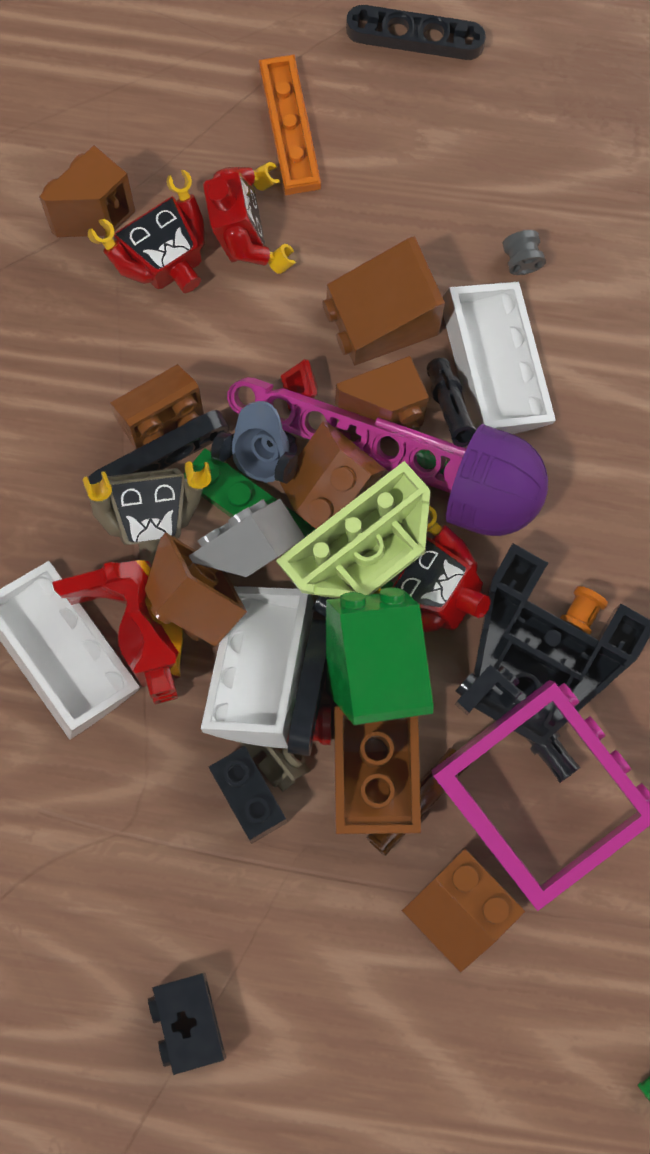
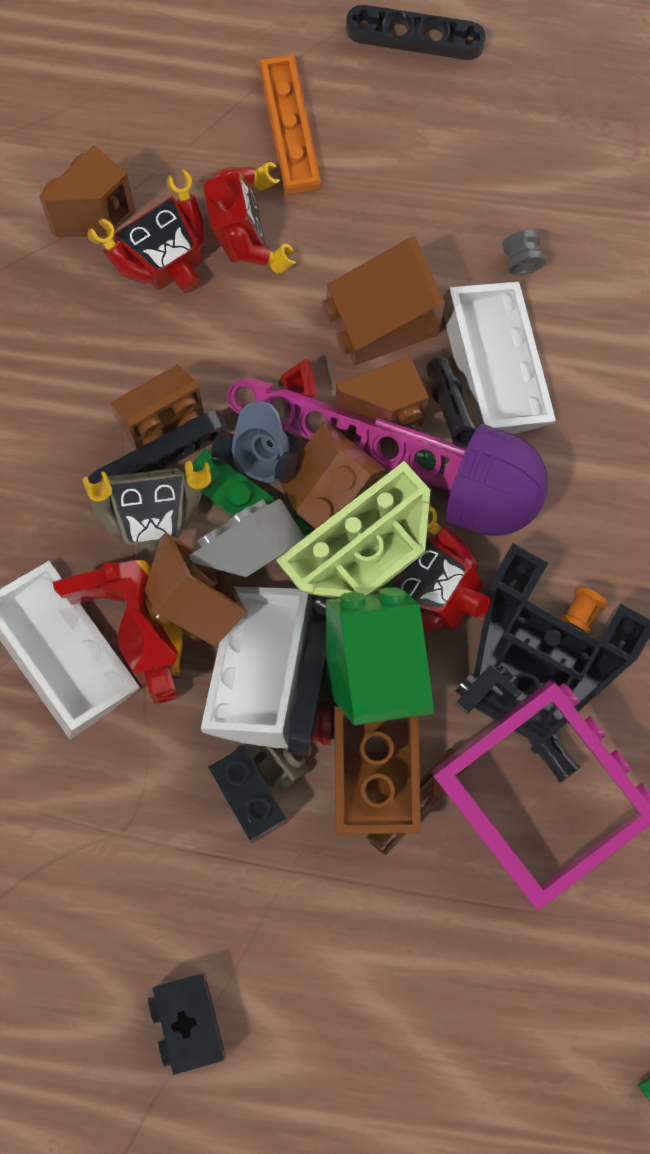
dark orange slope [401,849,526,973] -> none

